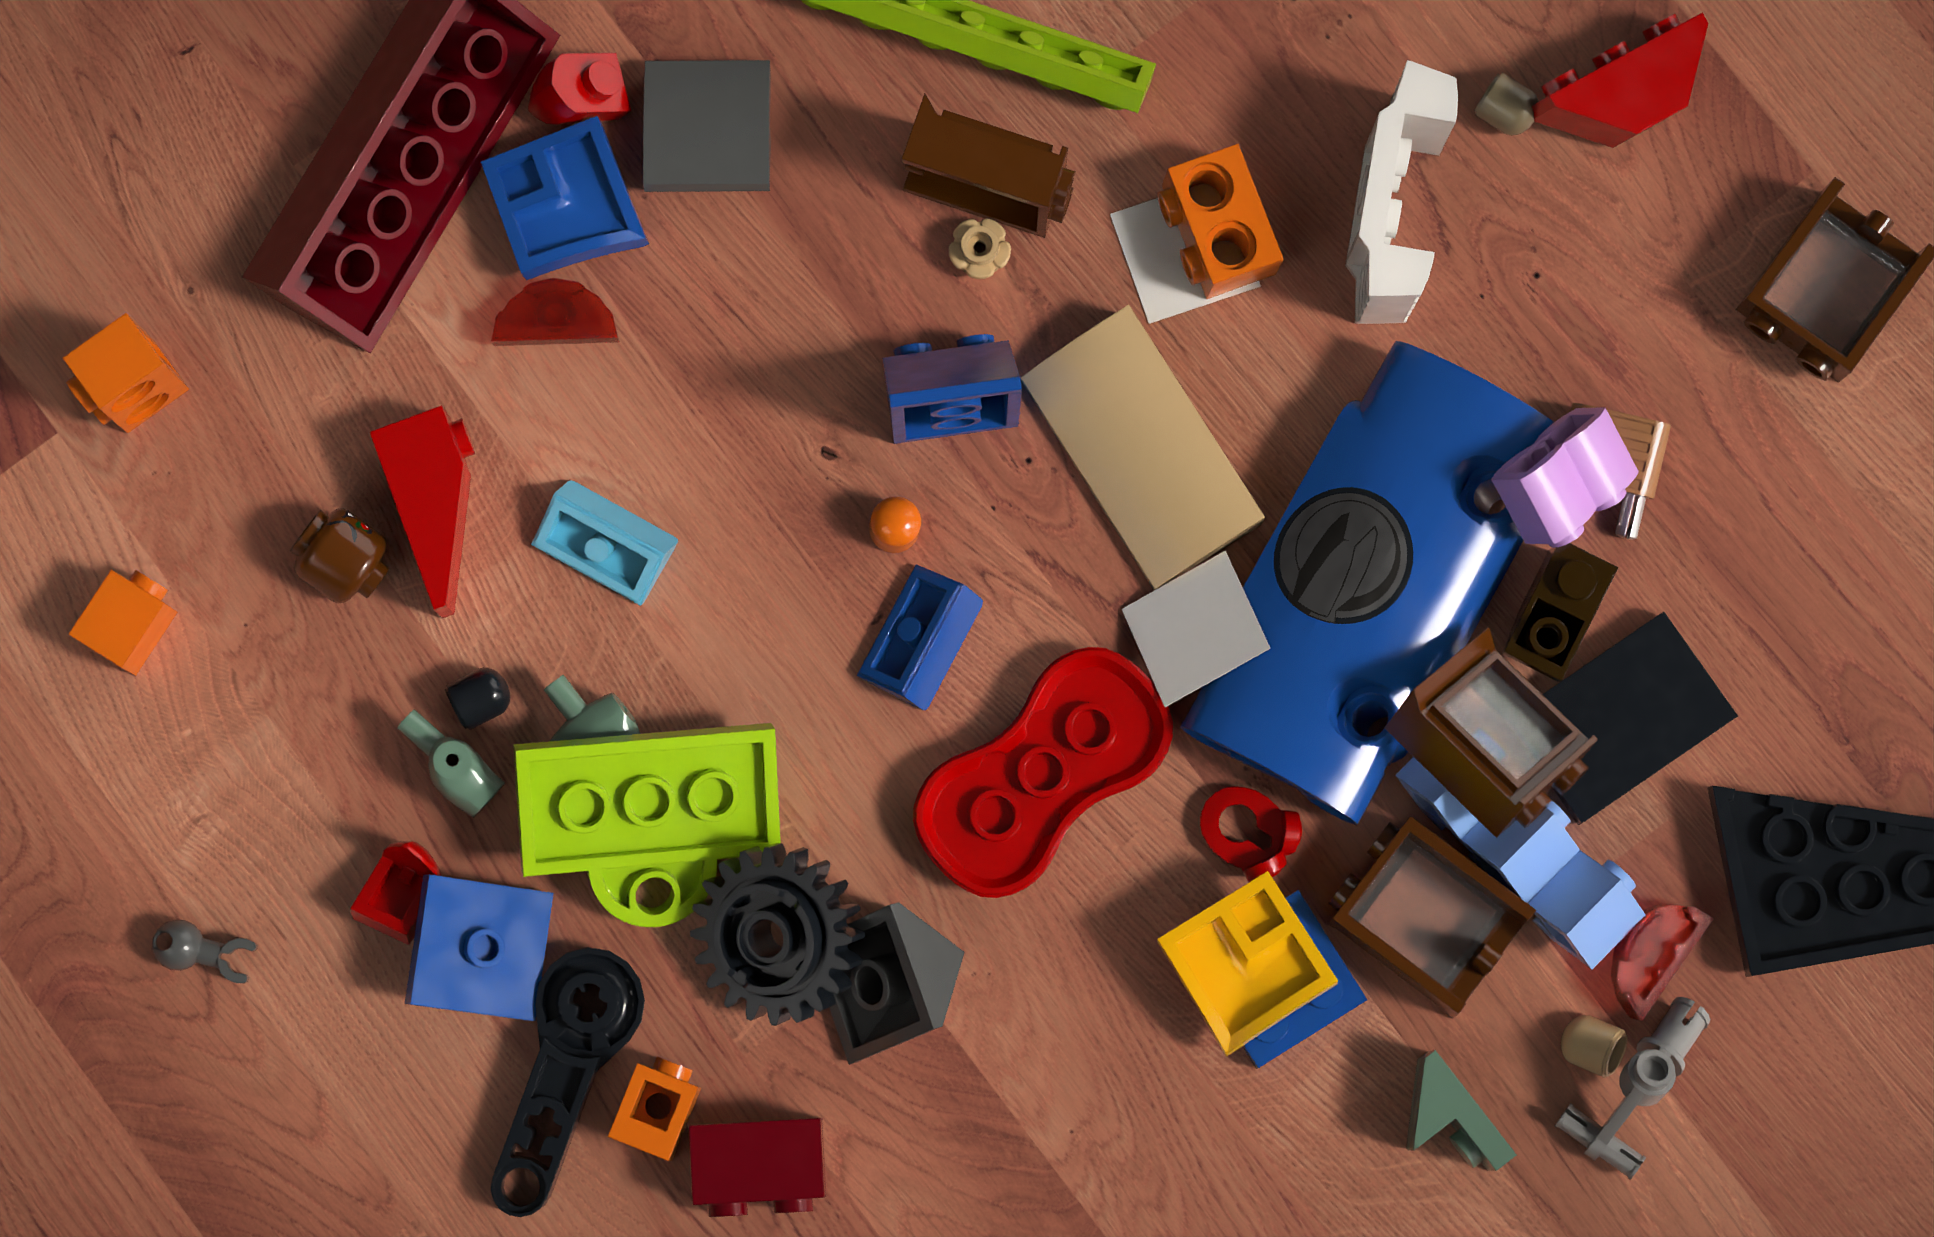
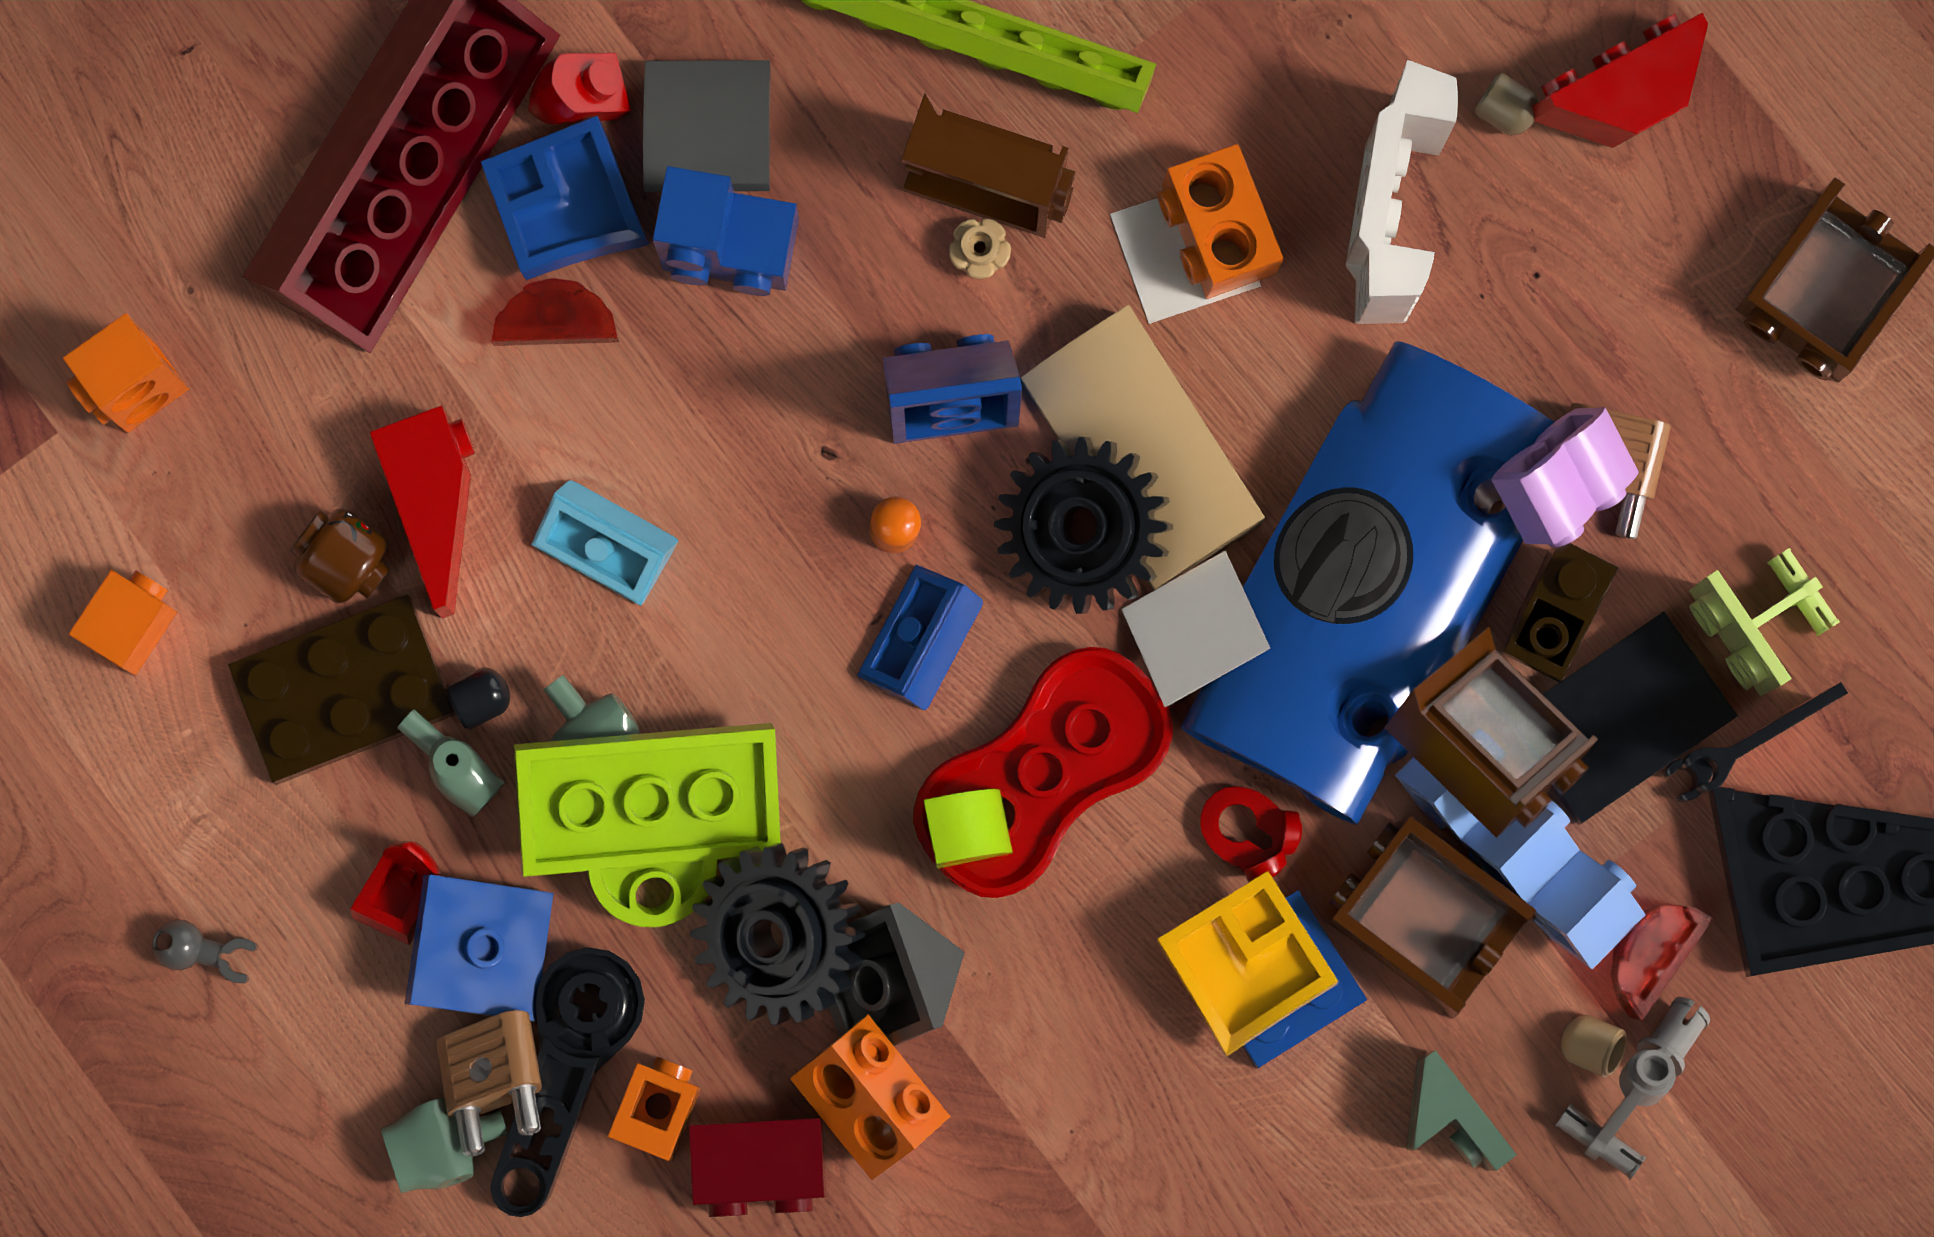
none -> dark brown plate [228,594,456,785]
none -> sand green piece [380,1098,508,1194]
none -> medium nougat piece [436,1010,542,1157]
none -> blue brick [653,166,799,296]
none -> orange brick [790,1014,951,1180]
none -> lime brick [924,789,1013,869]
none -> black gear [994,437,1173,614]
none -> black flag [1662,682,1848,802]
none -> yellowish green plate [1689,548,1840,696]

